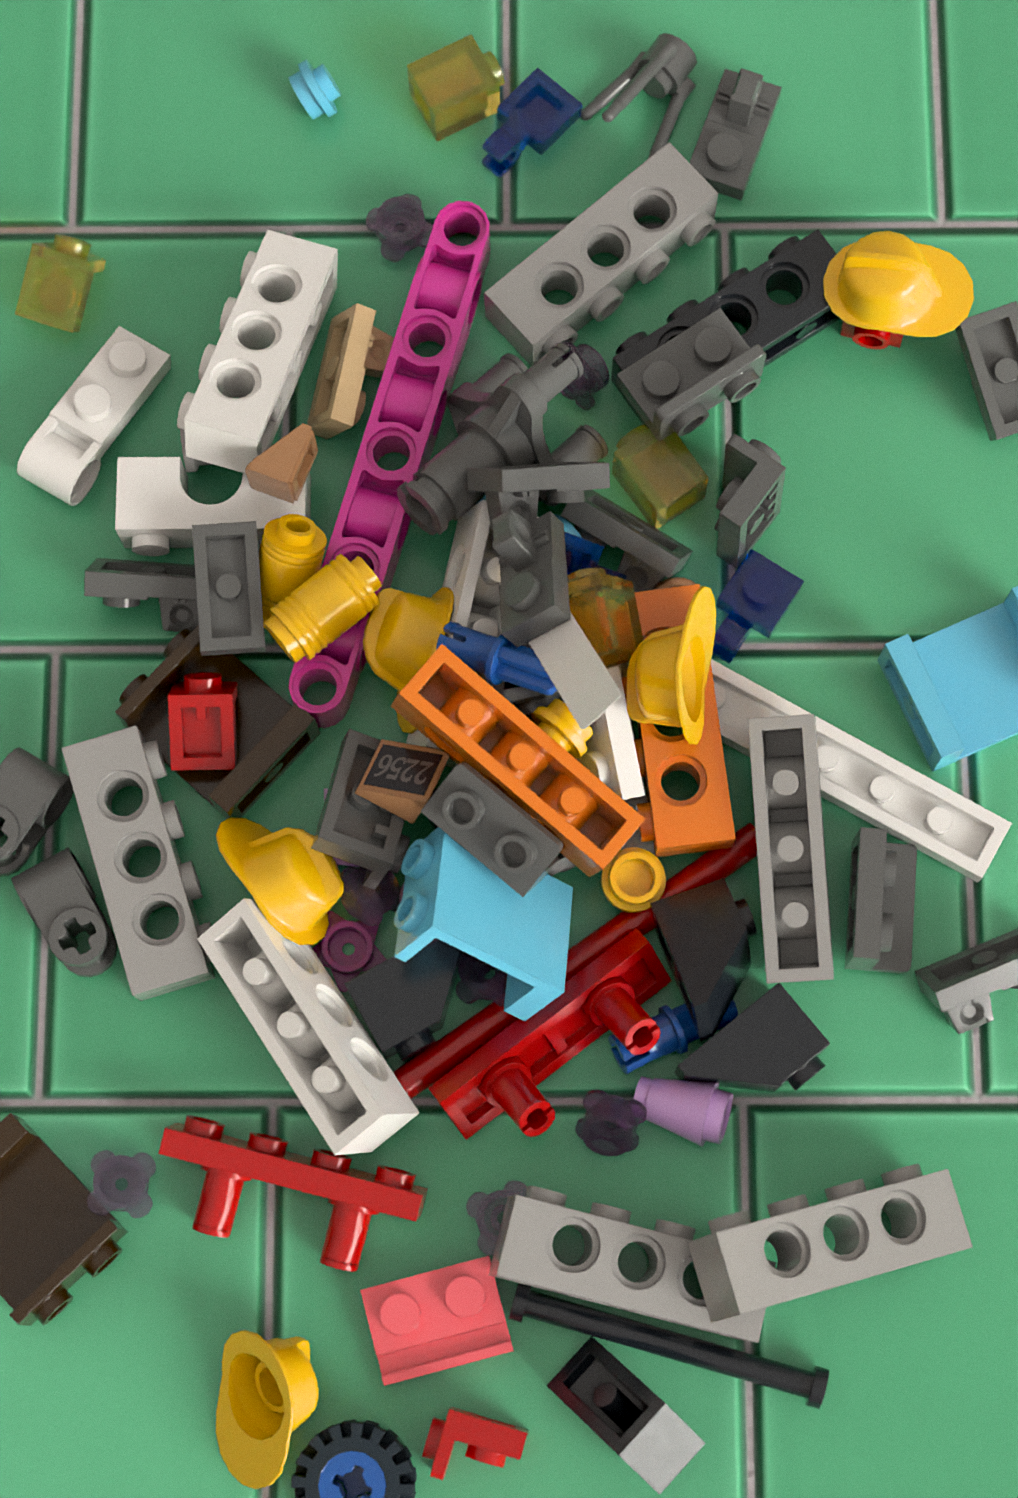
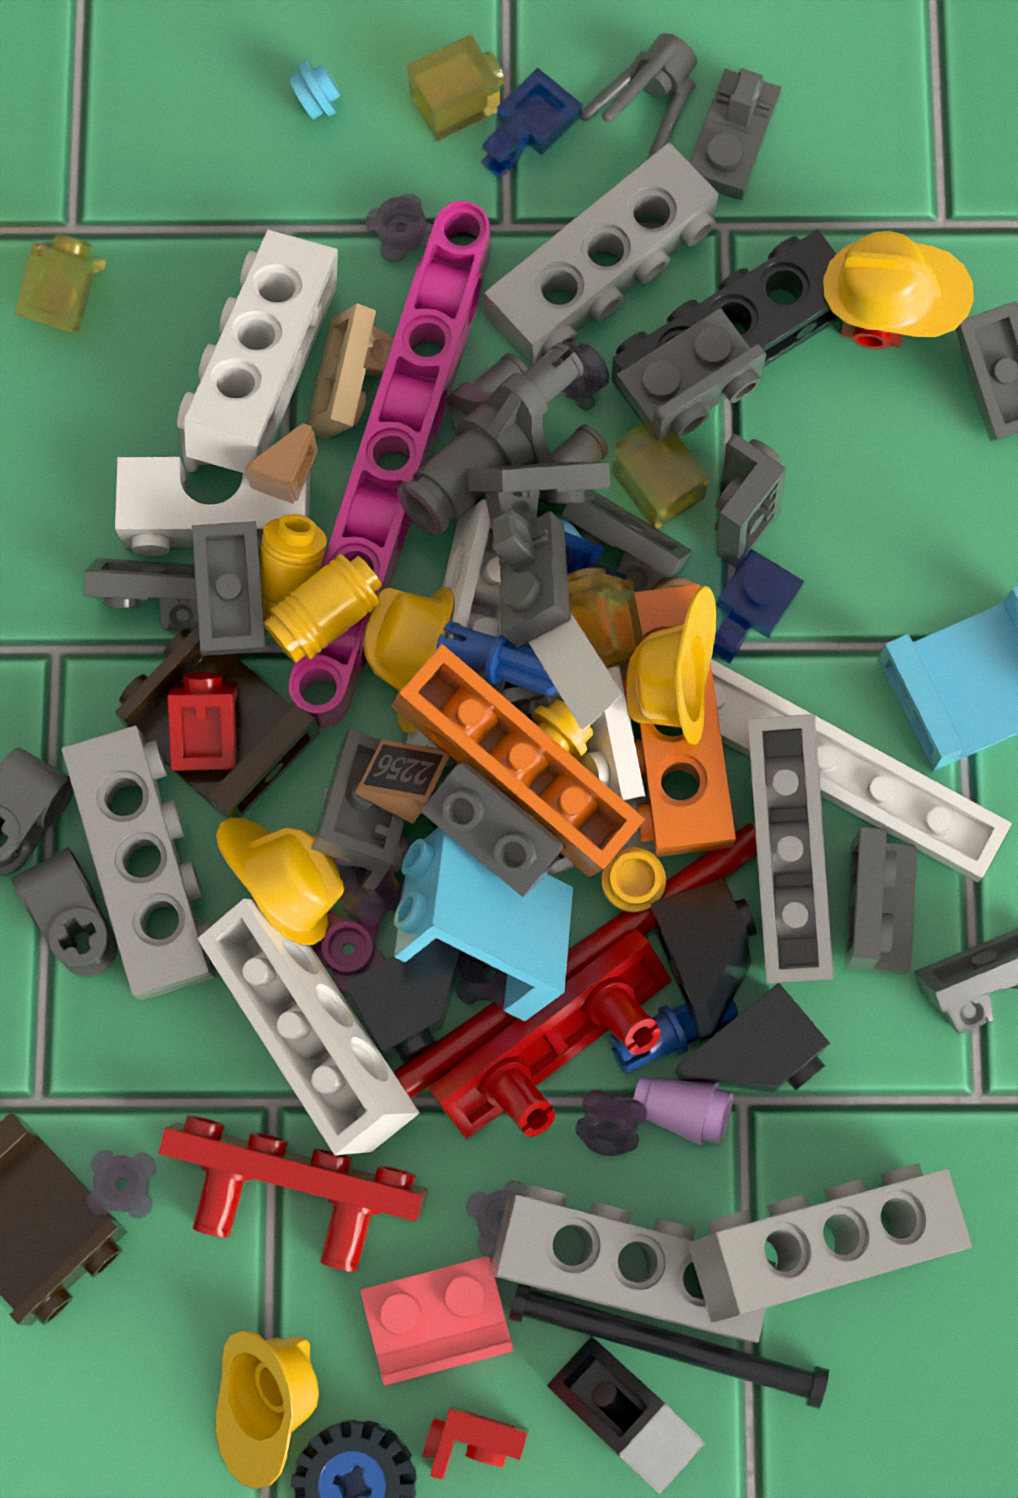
white plate [17,326,171,506] -> none

